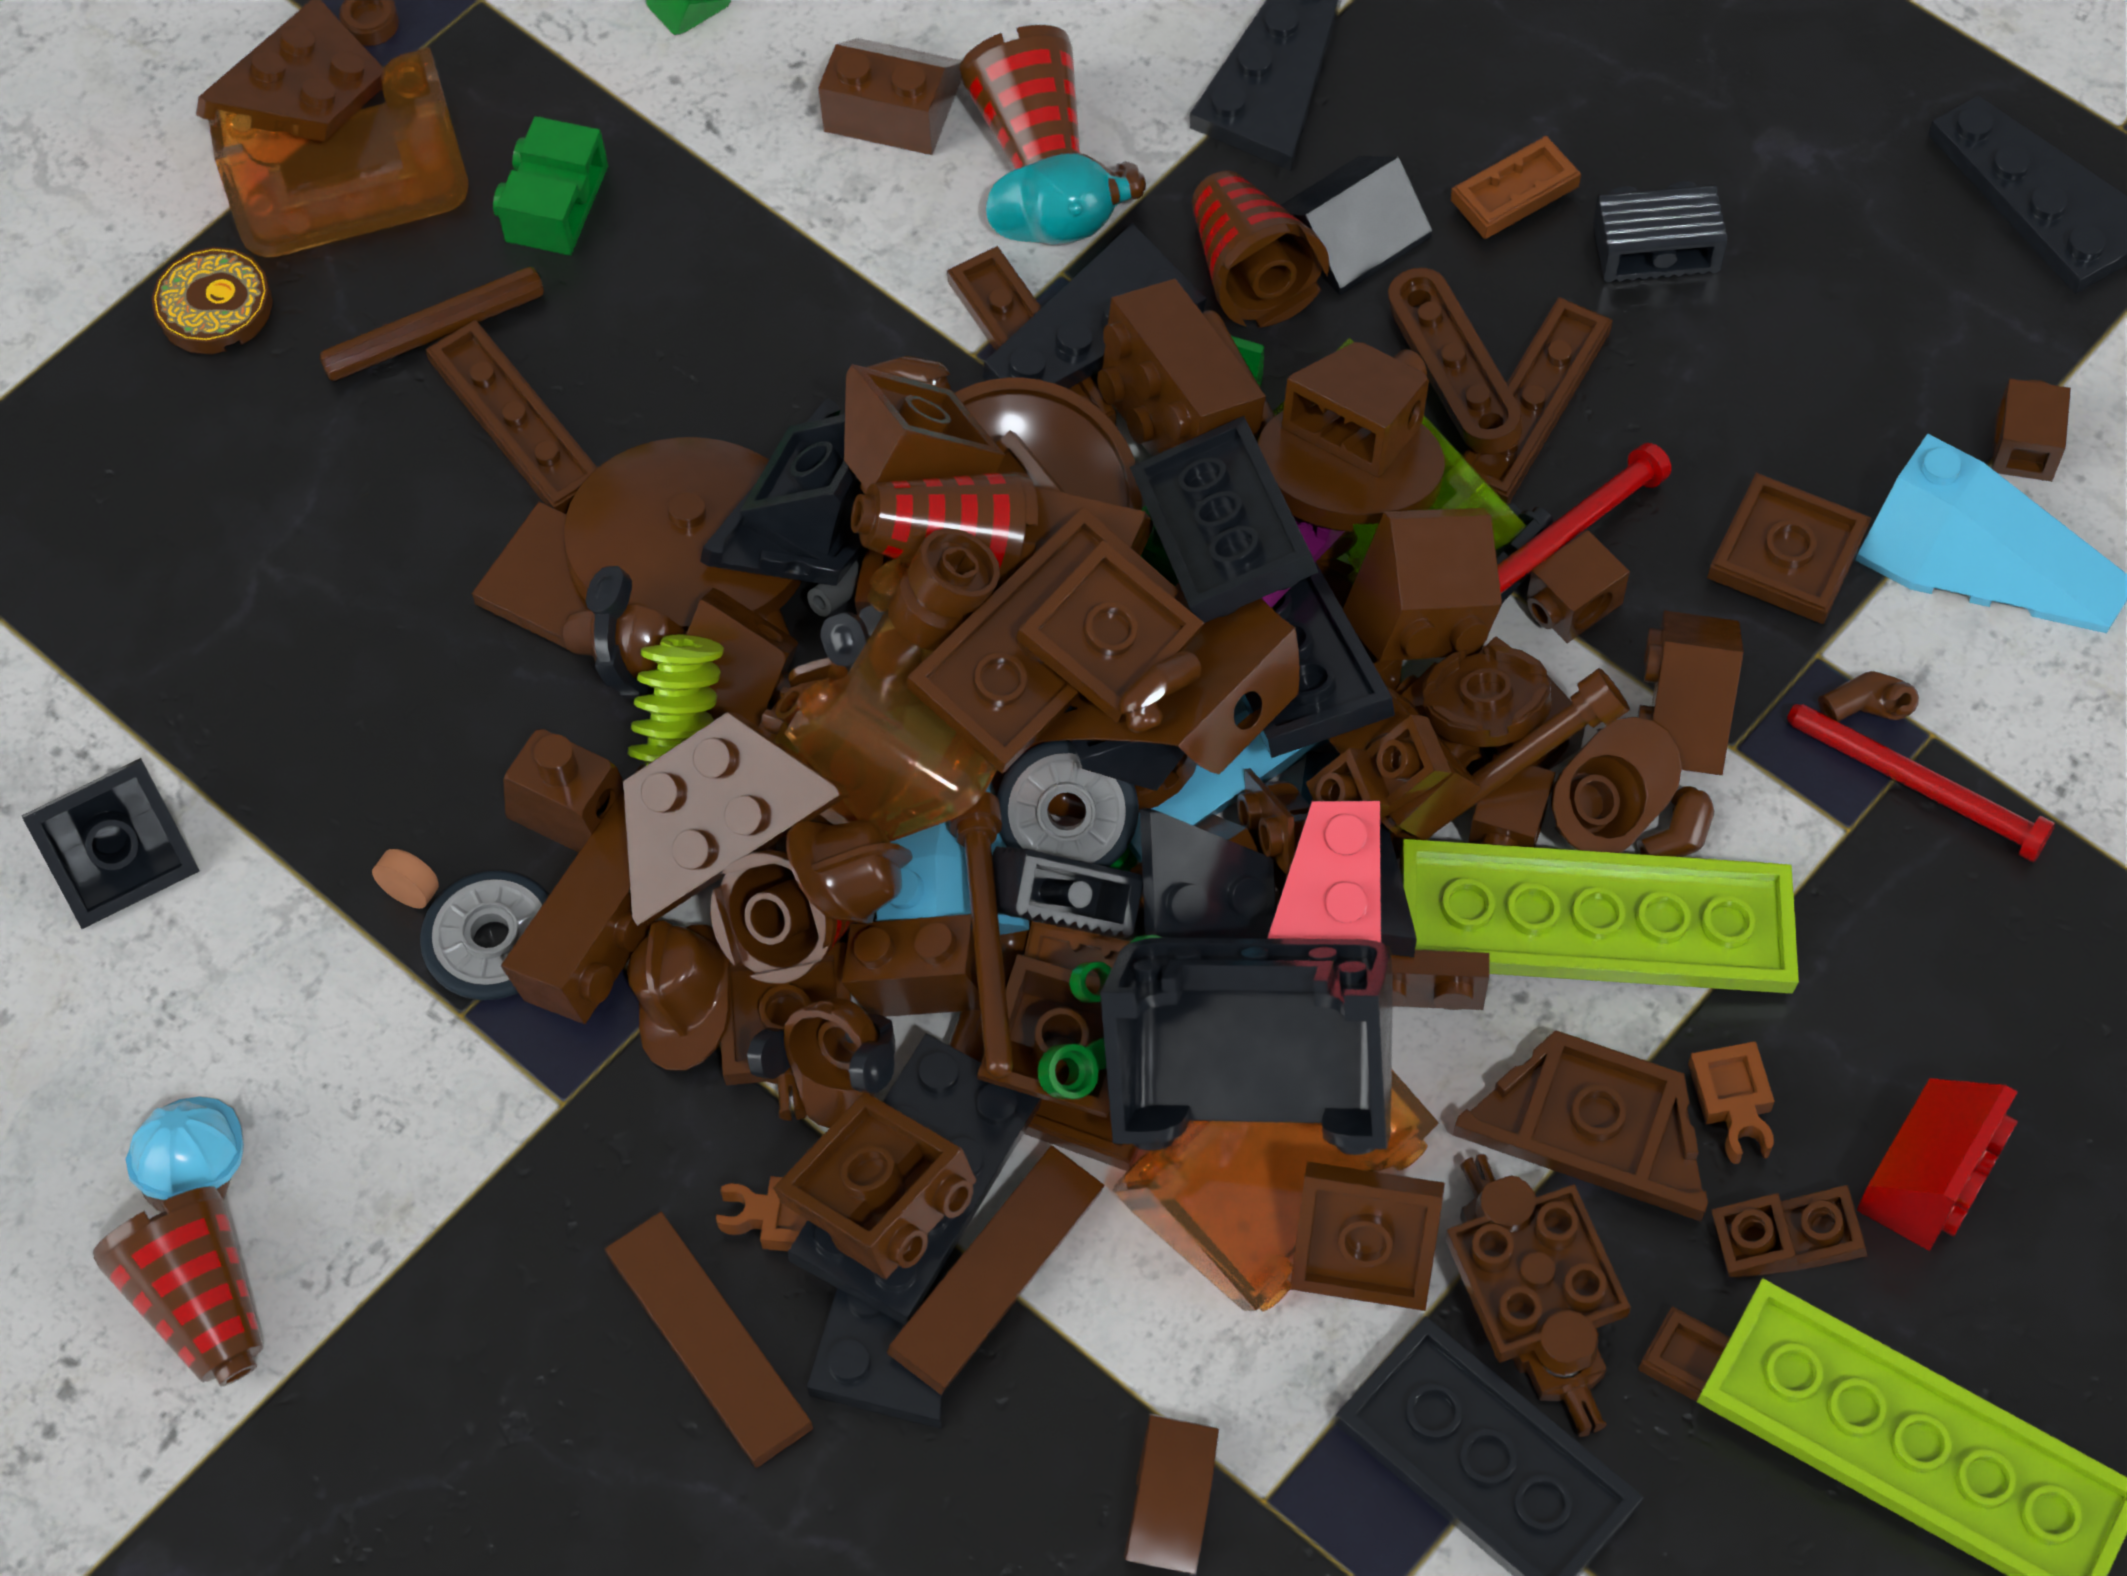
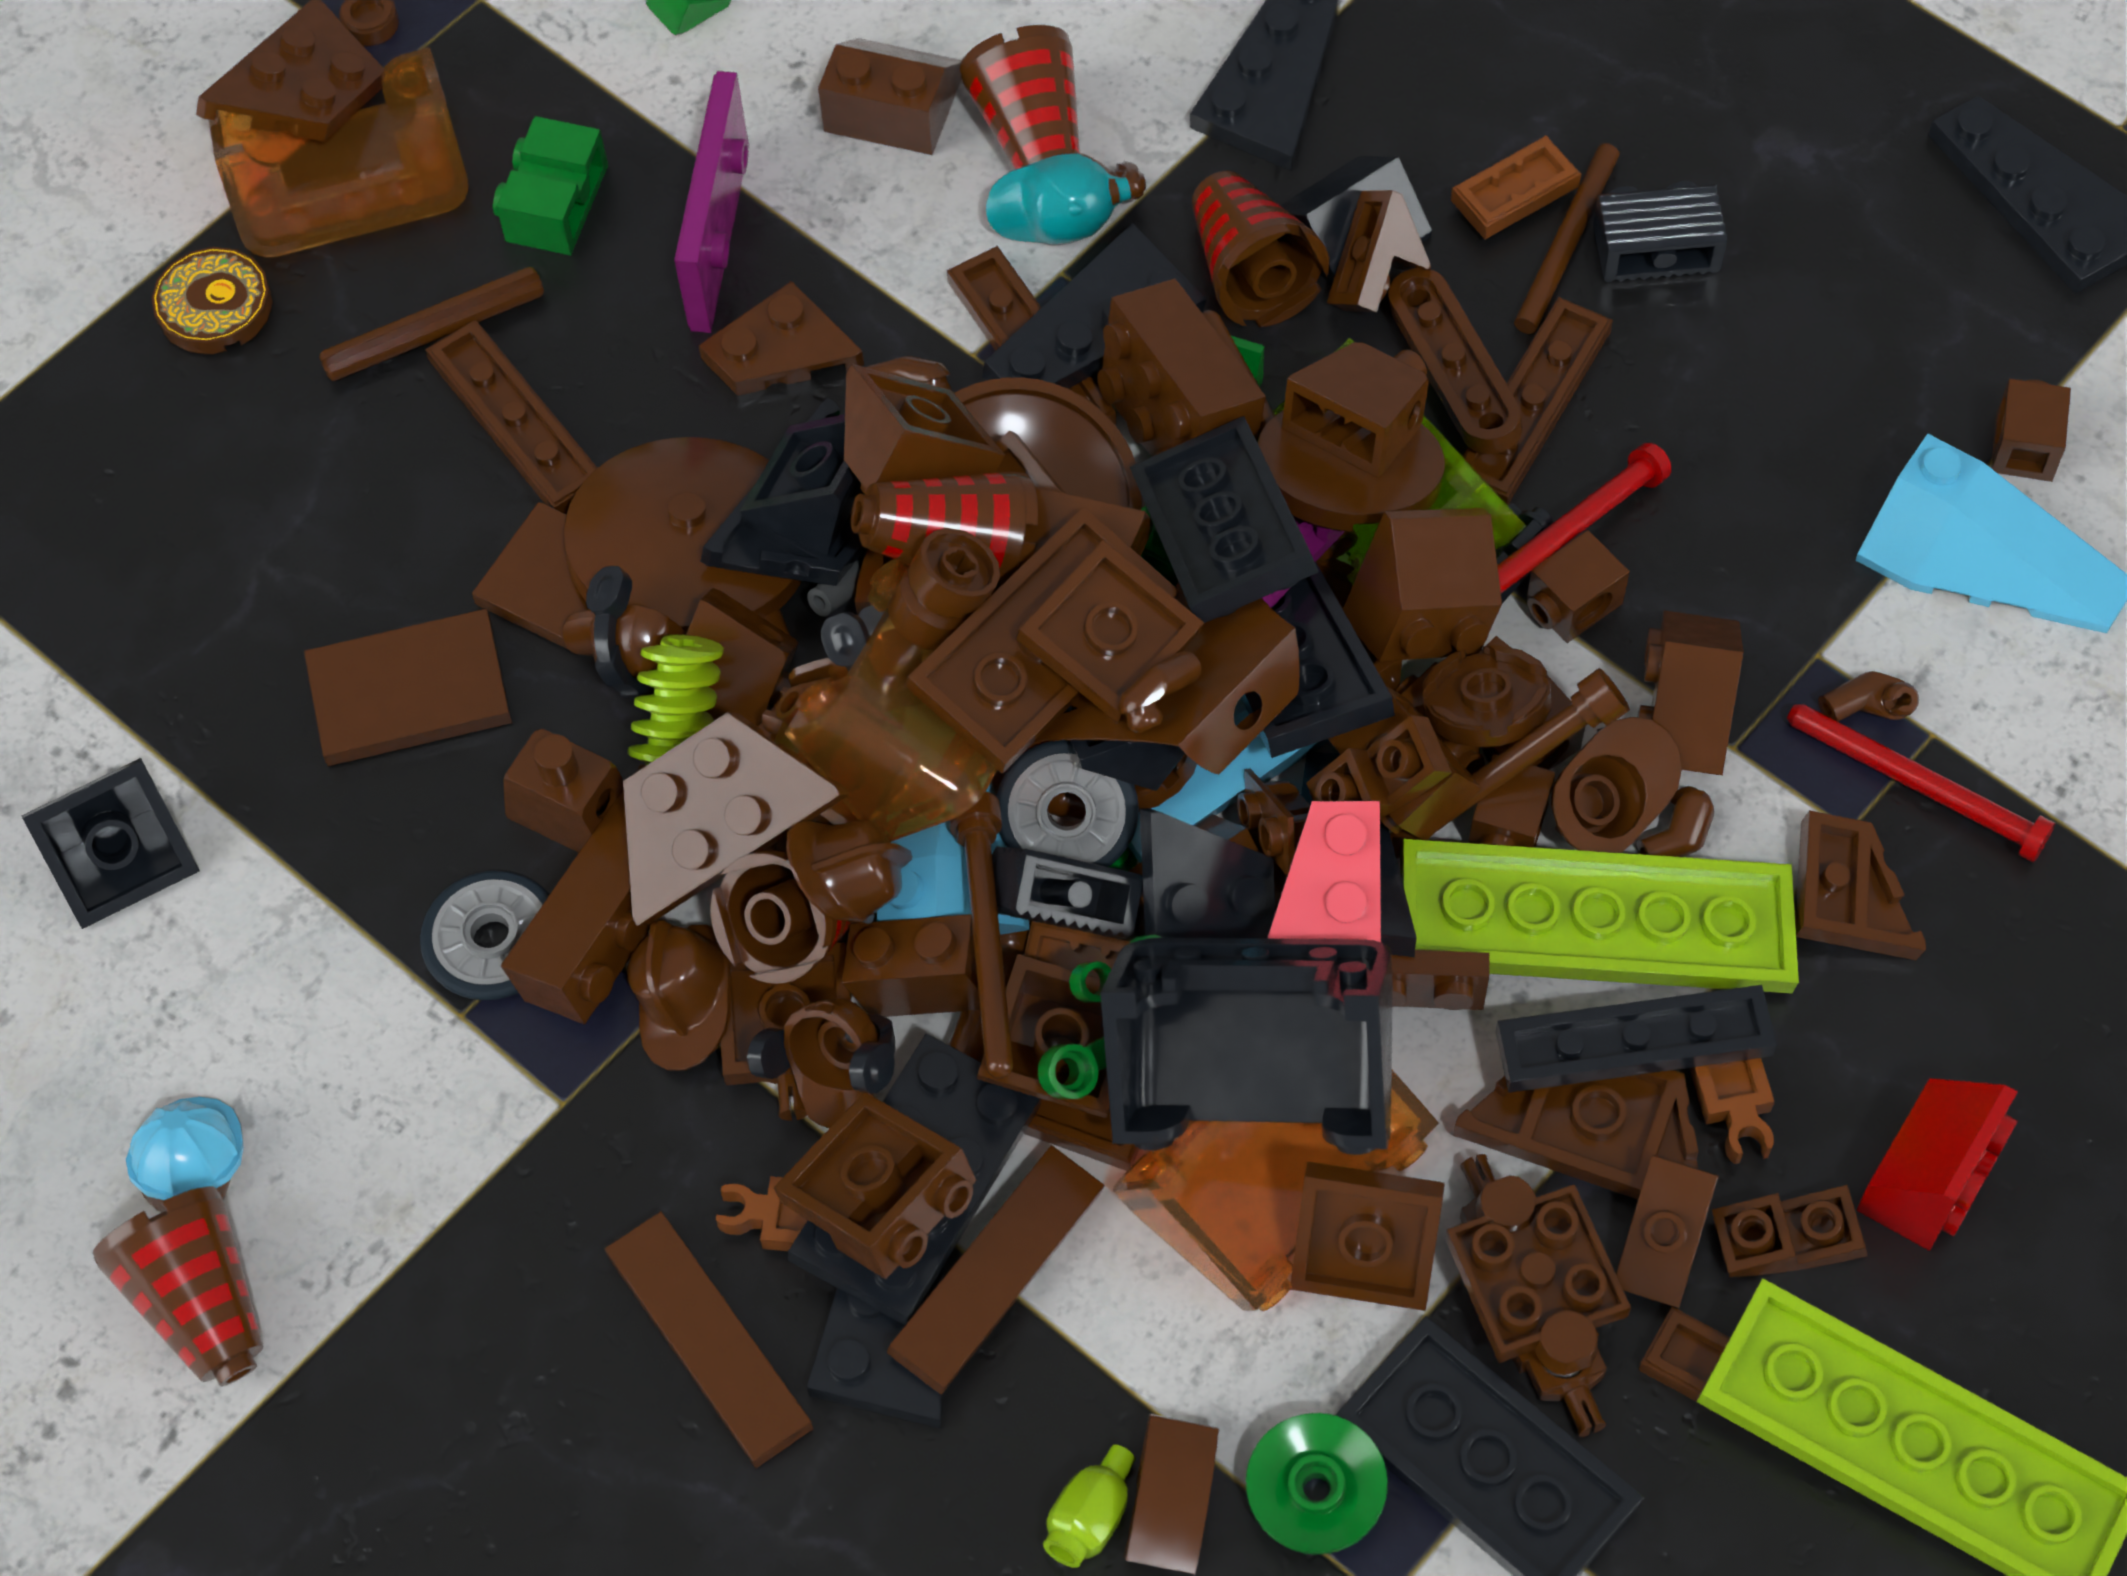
nougat tile [372,849,439,909] -> none
reddish brown plate [1707,473,1872,625] -> none
none -> reddish brown tile [304,608,512,766]
none -> magenta plate [674,71,749,333]
none -> reddish brown wing [699,281,864,396]
none -> lime plant [1043,1445,1136,1568]
none -> green dish [1246,1413,1387,1554]
none -> reddish brown slope [1327,190,1431,312]
none -> black plate [1495,985,1777,1093]
none -> reddish brown bar [1514,143,1620,334]
none -> reddish brown plate [1616,1155,1719,1308]
none -> reddish brown wing [1795,810,1926,961]

